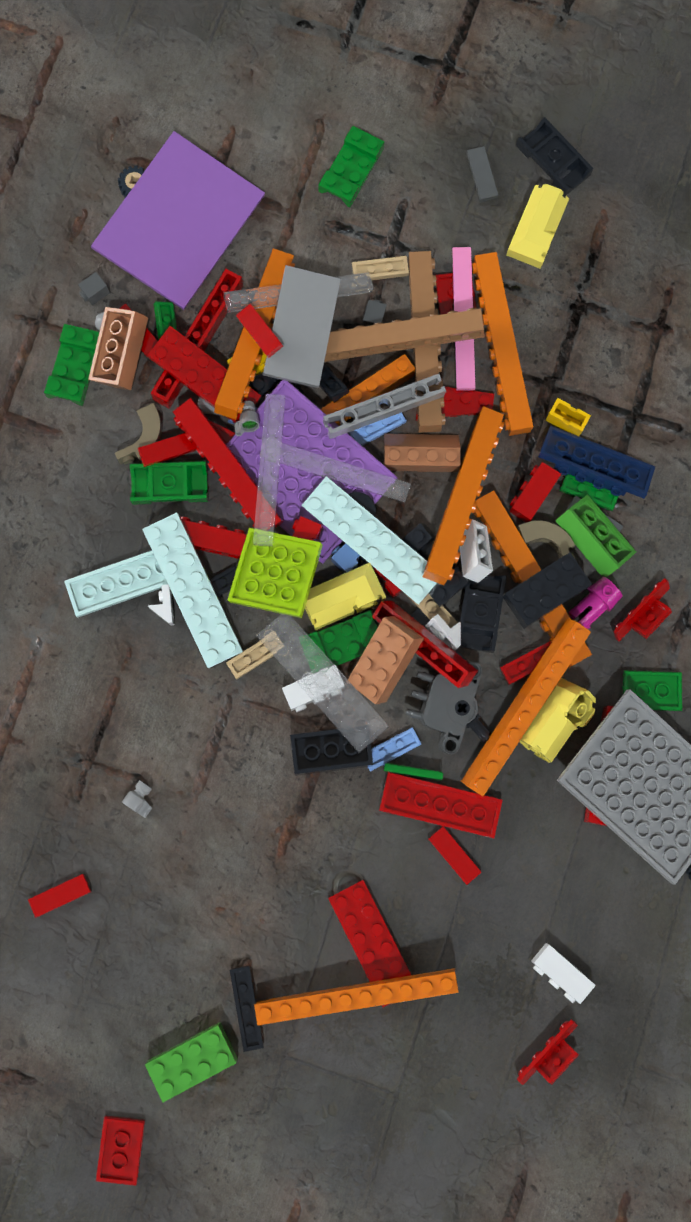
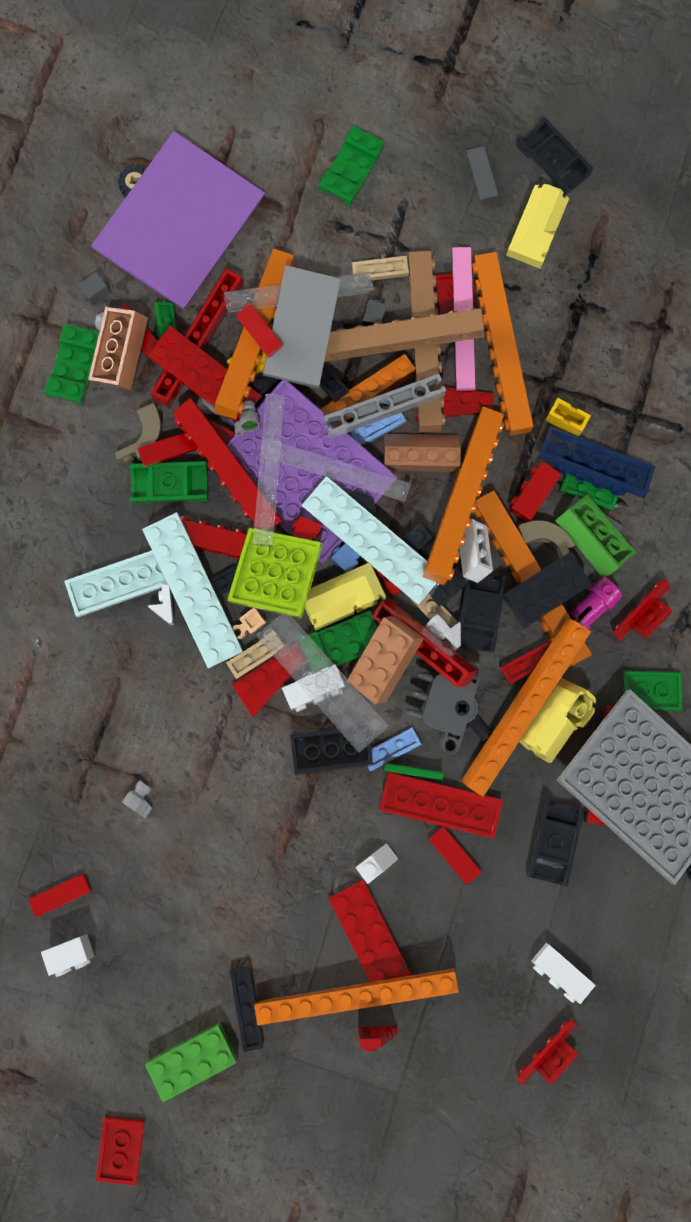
none -> white brick [41,934,95,977]
none -> light nougat plate [232,608,267,639]
none -> red wing [232,643,307,717]
none -> white slope [355,843,398,884]
none -> red wing [358,1026,398,1052]
none -> black piece [527,799,585,887]

